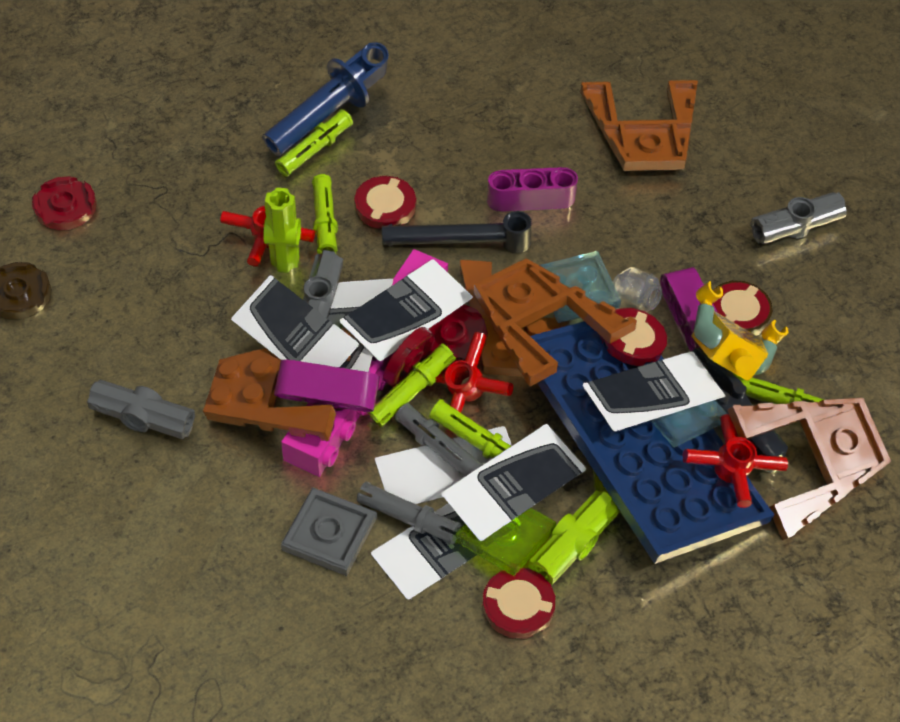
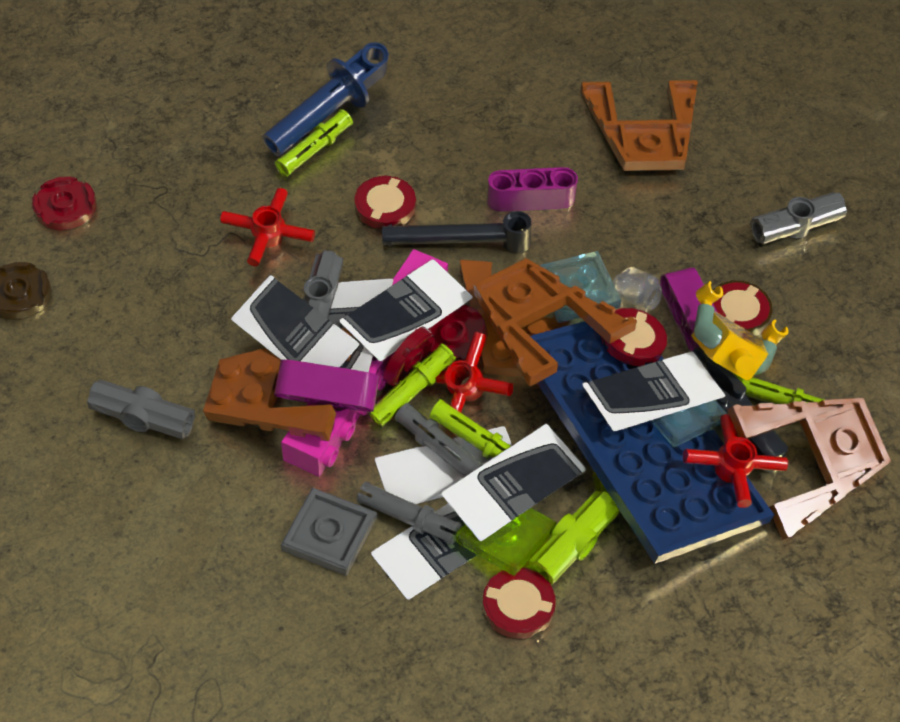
lime piece [264,188,301,273] -> none
lime pin [312,174,338,254] -> none

